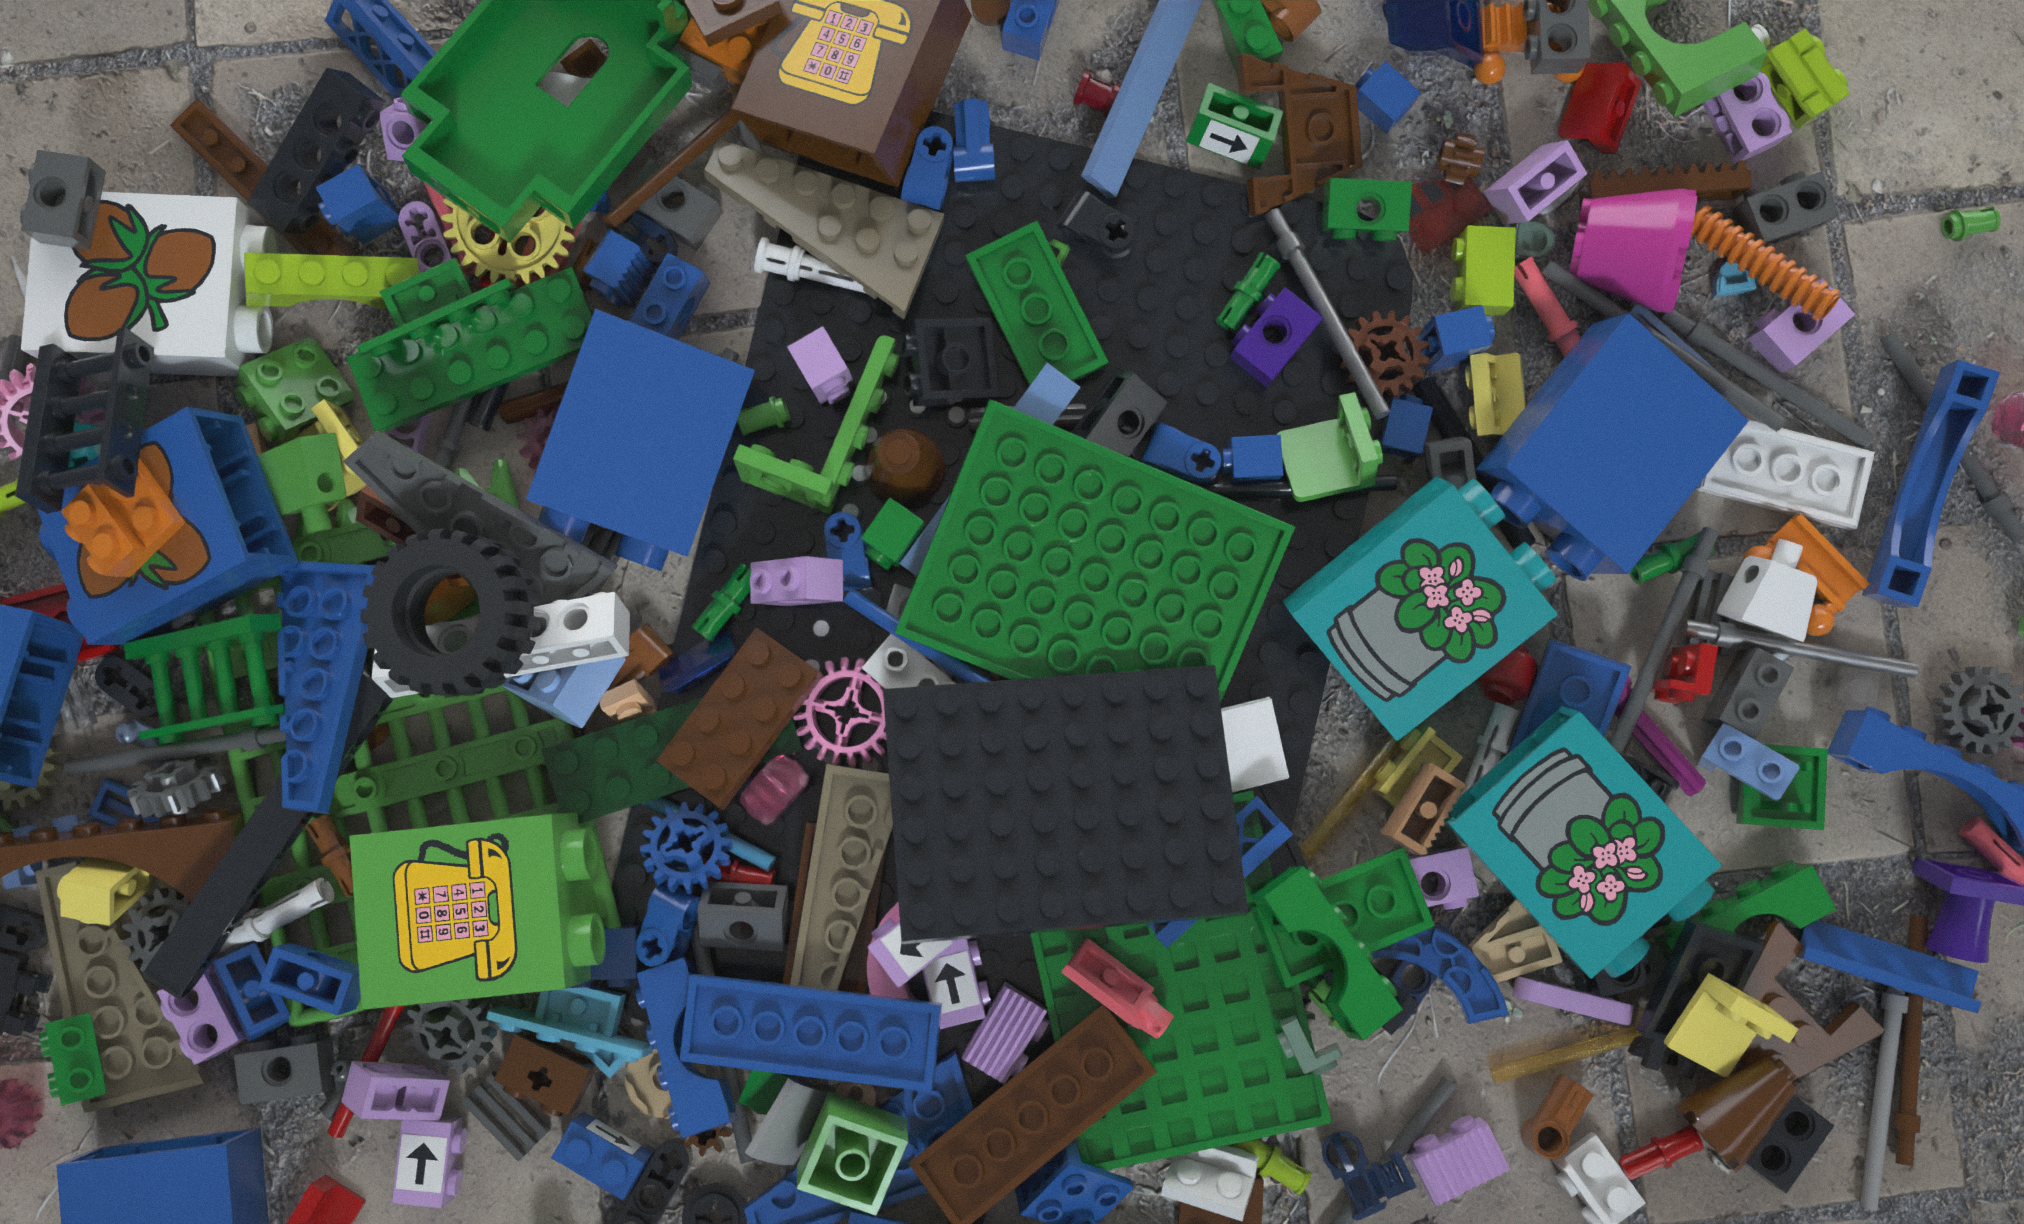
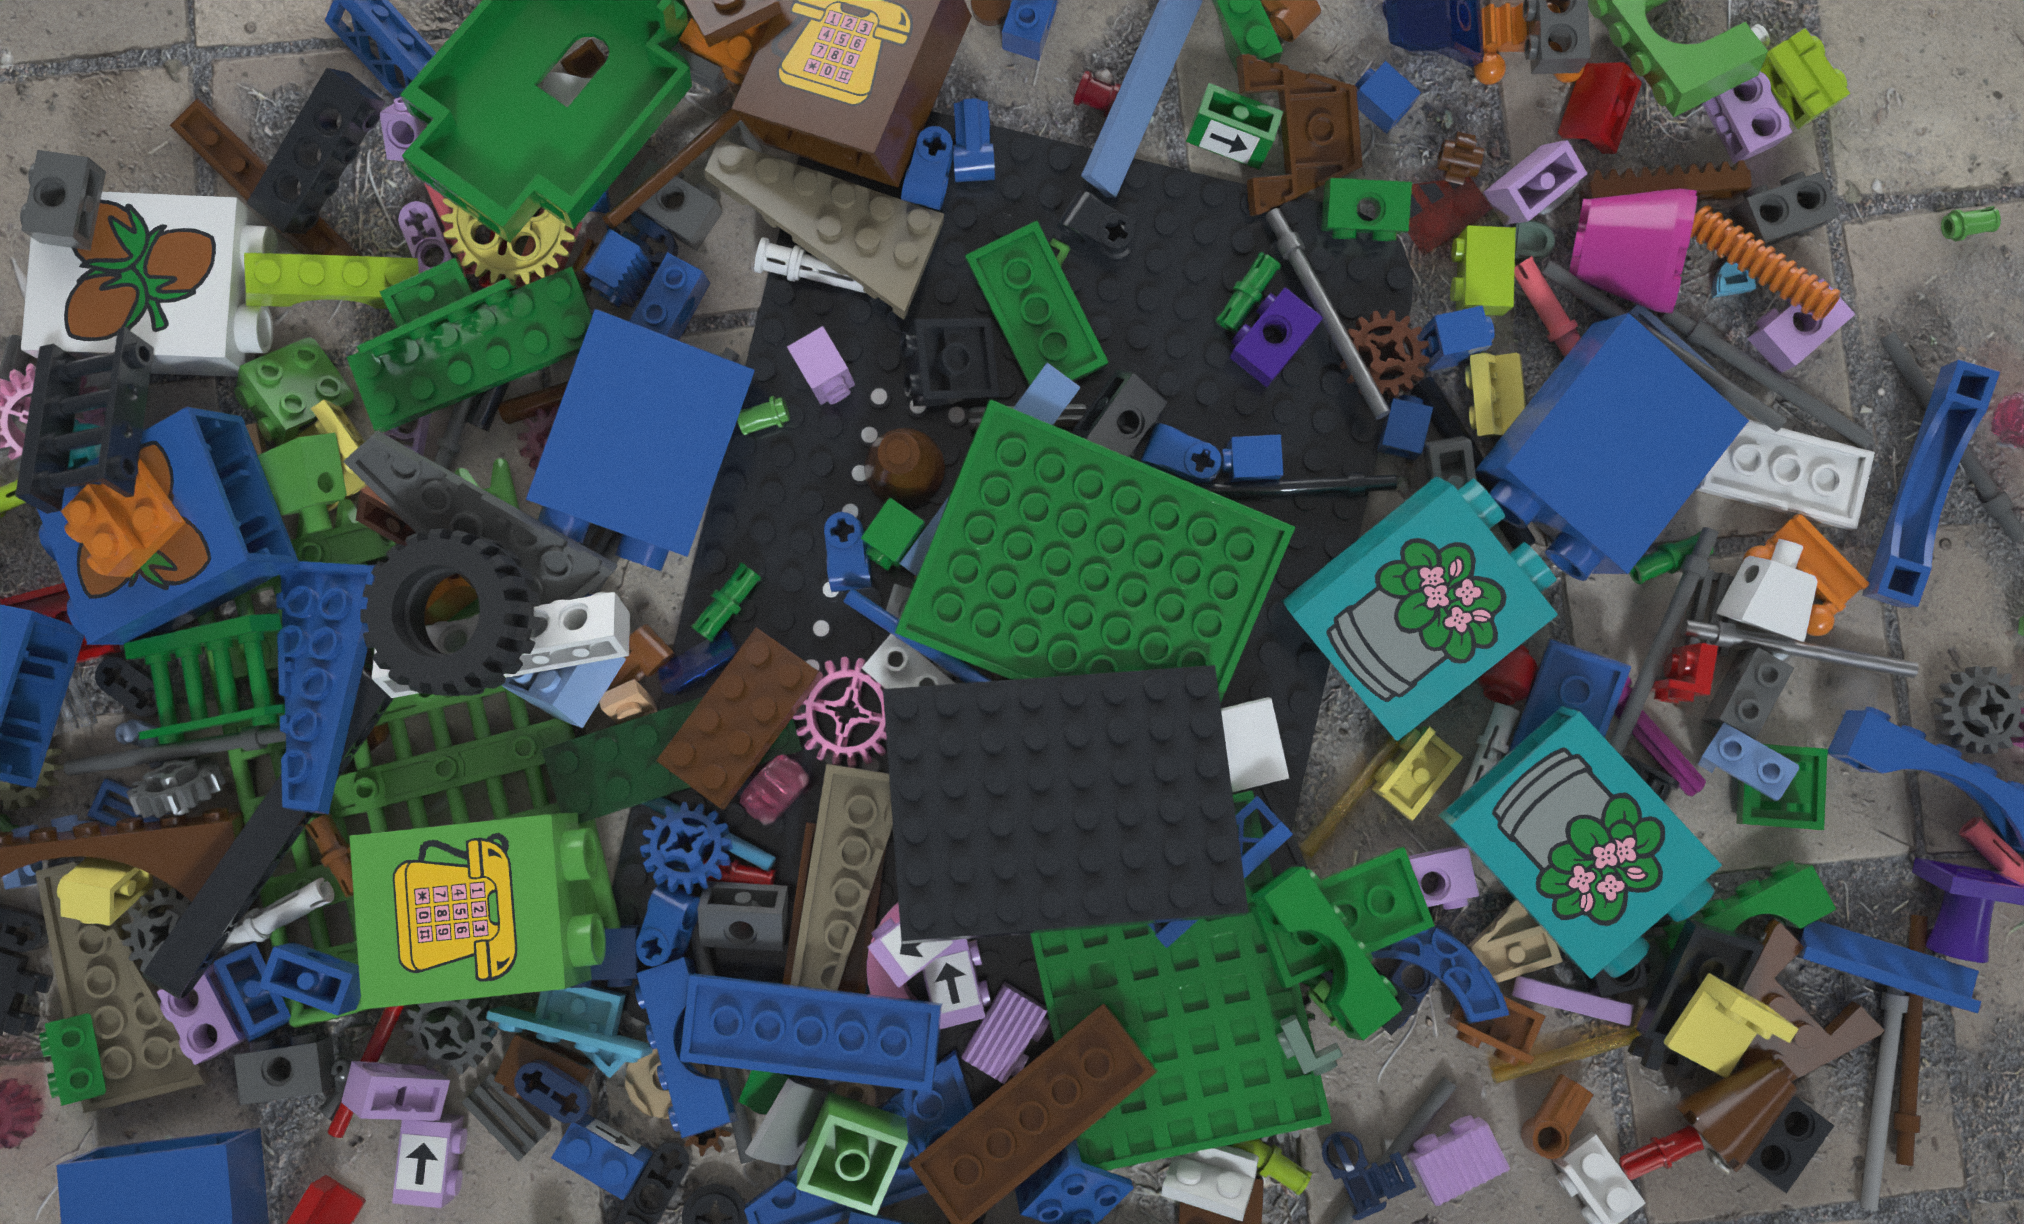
blue brick [316,163,400,245] -> none
bright green bracket [733,335,900,515] -> none
lavender brick [750,556,843,606] -> none
coral hinge [1061,938,1174,1039] -> none
bright green bracket [1277,392,1383,502] -> none
medium nougat brick [1380,763,1466,855] -> none
none -> dark blue beam [514,1059,592,1123]
none -> dark orange bracket [1447,996,1546,1066]

